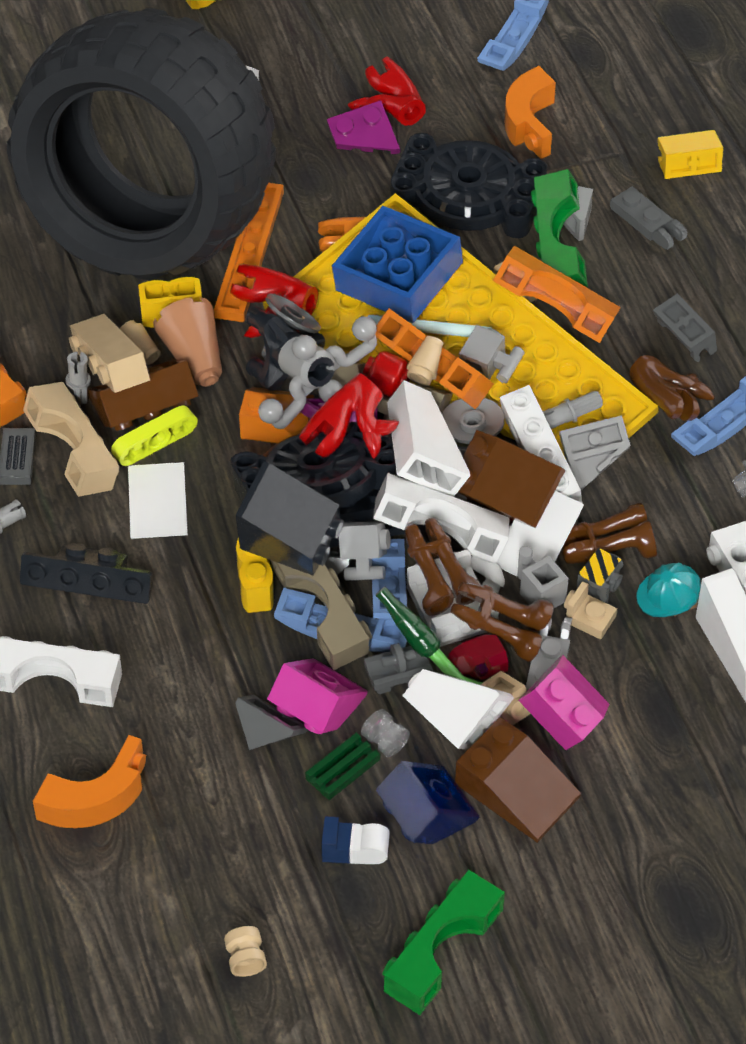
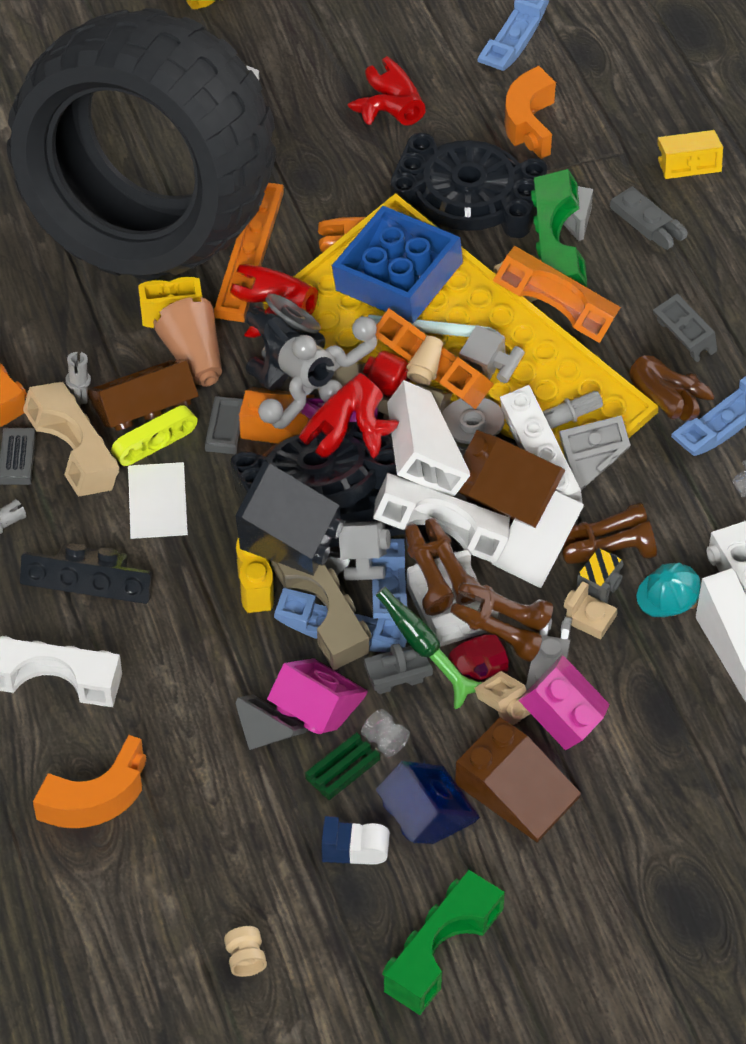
tan brick [69,314,150,393] -> none
tan cone [120,320,161,365] -> none
magenta wing [327,100,400,154] -> none
white slope [403,669,514,750] -> none
white arm [471,556,505,594] -> none
light grey brick [517,546,569,609] -> none
none -> dark grey tile [205,396,243,454]

